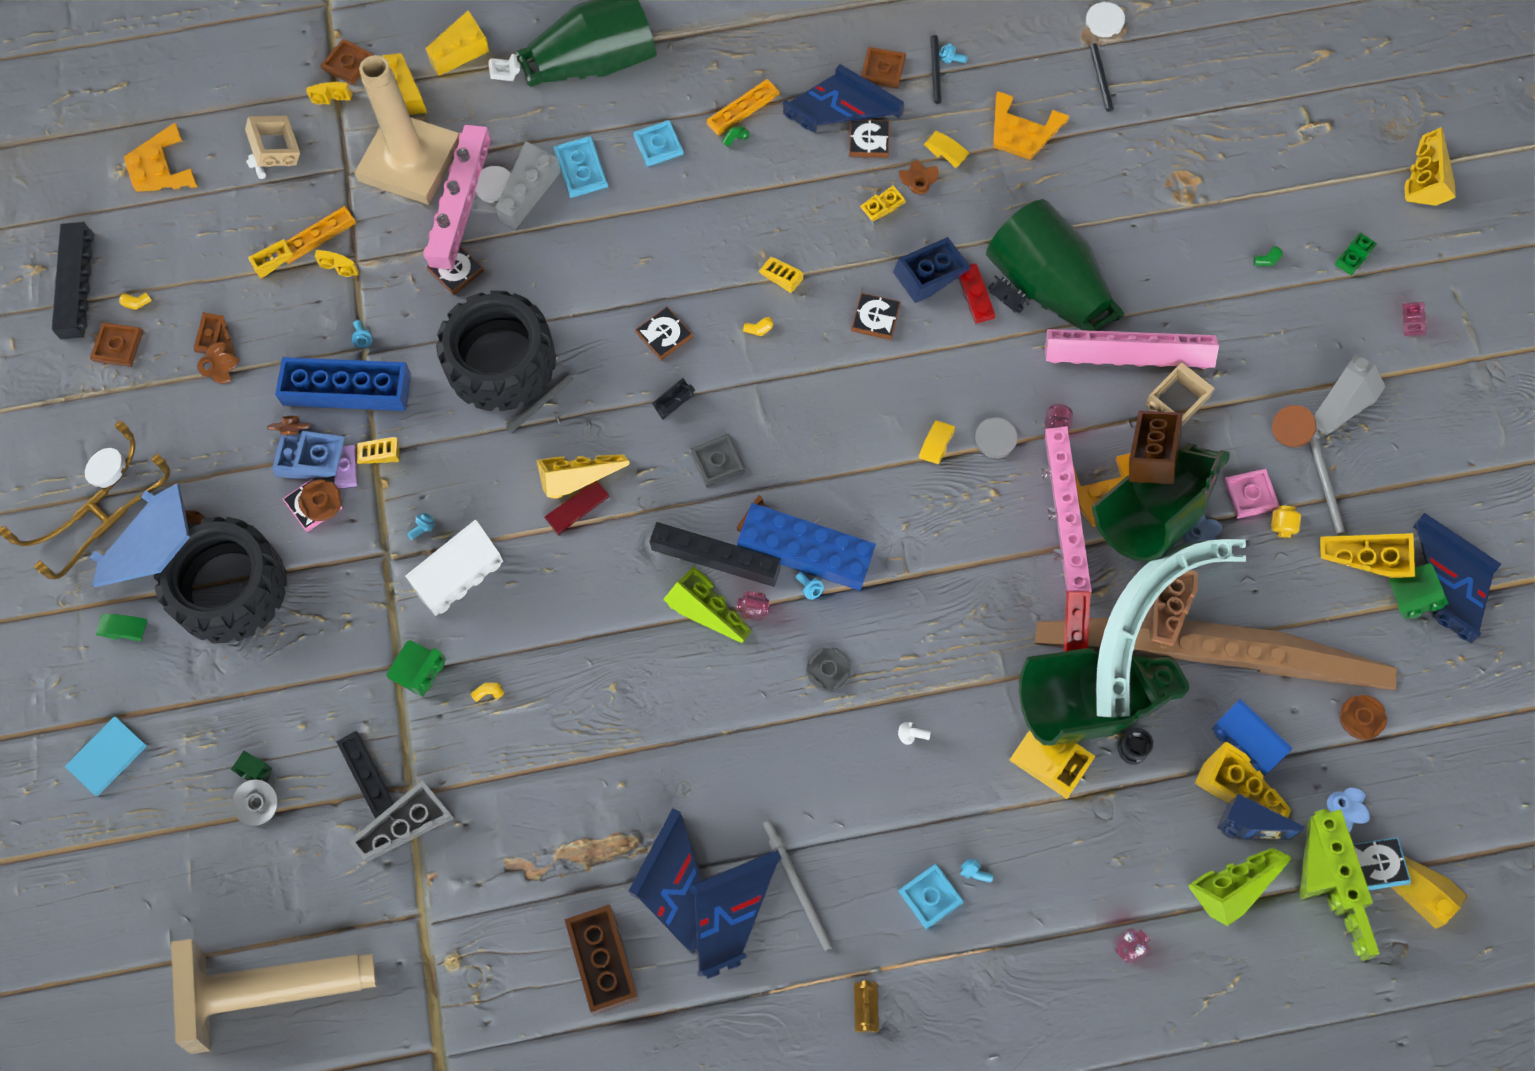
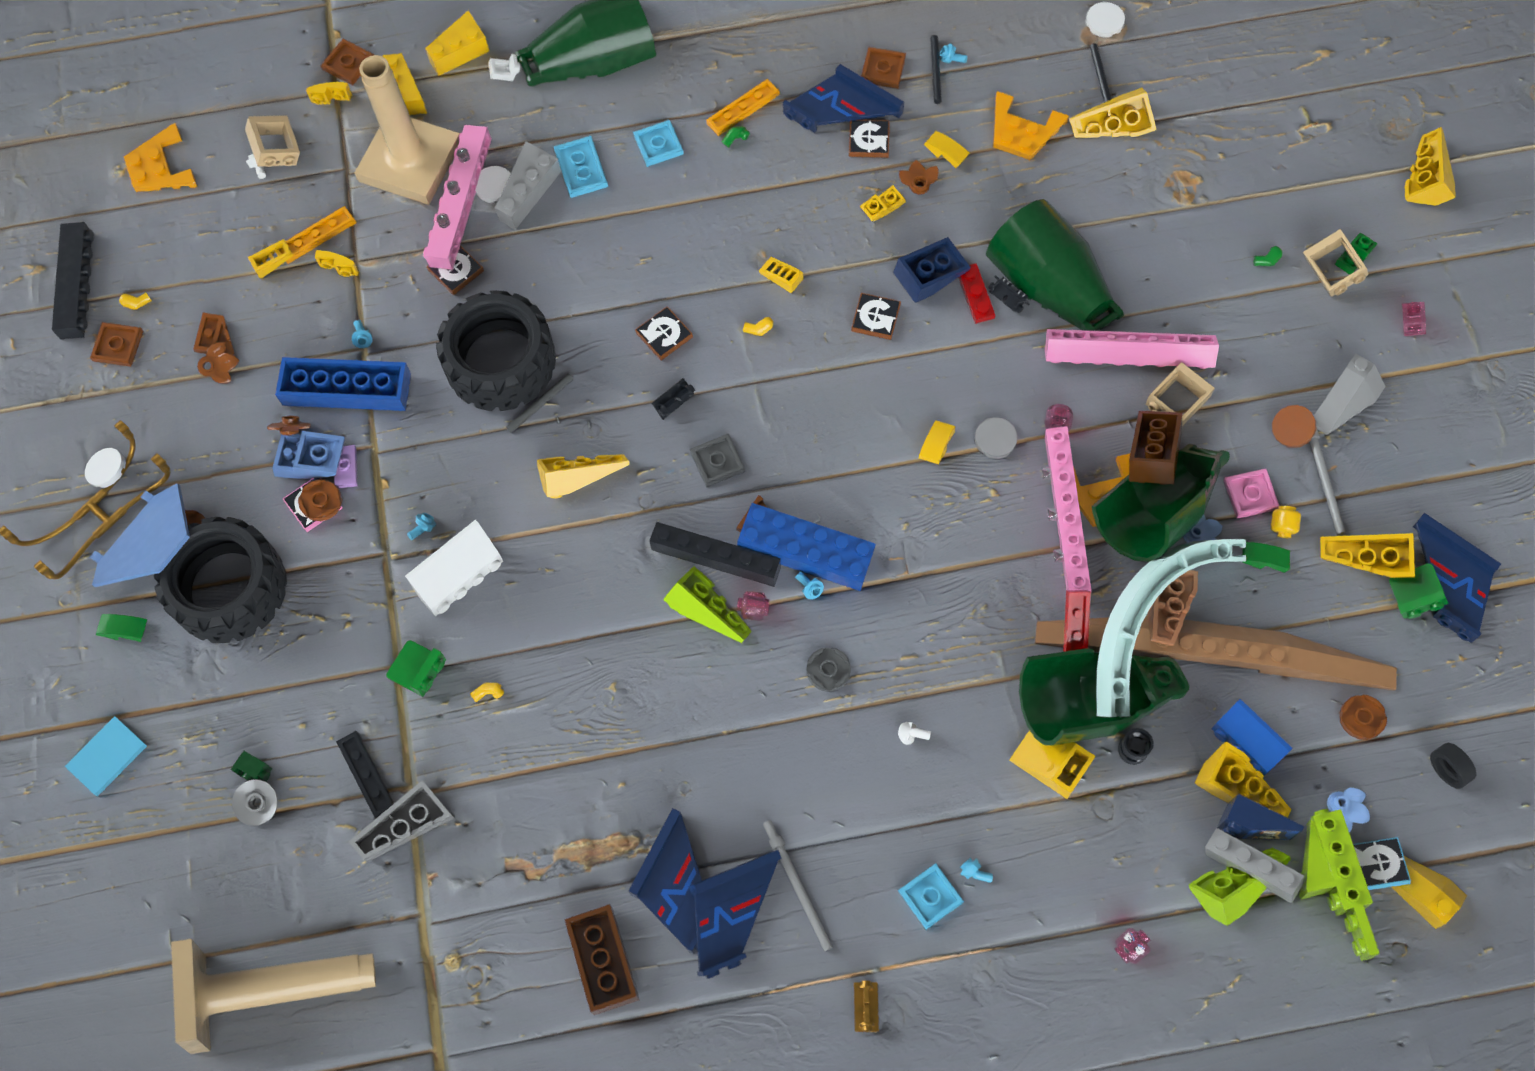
yellow slope [357,437,400,464] -> none
dark red tile [544,481,609,535] -> none
none -> yellow wedge [1069,88,1157,138]
none -> light grey arch [1205,828,1304,903]
none -> green slope [1242,542,1290,573]
none -> tan window [1303,229,1368,297]
none -> black tyre [1430,742,1477,789]

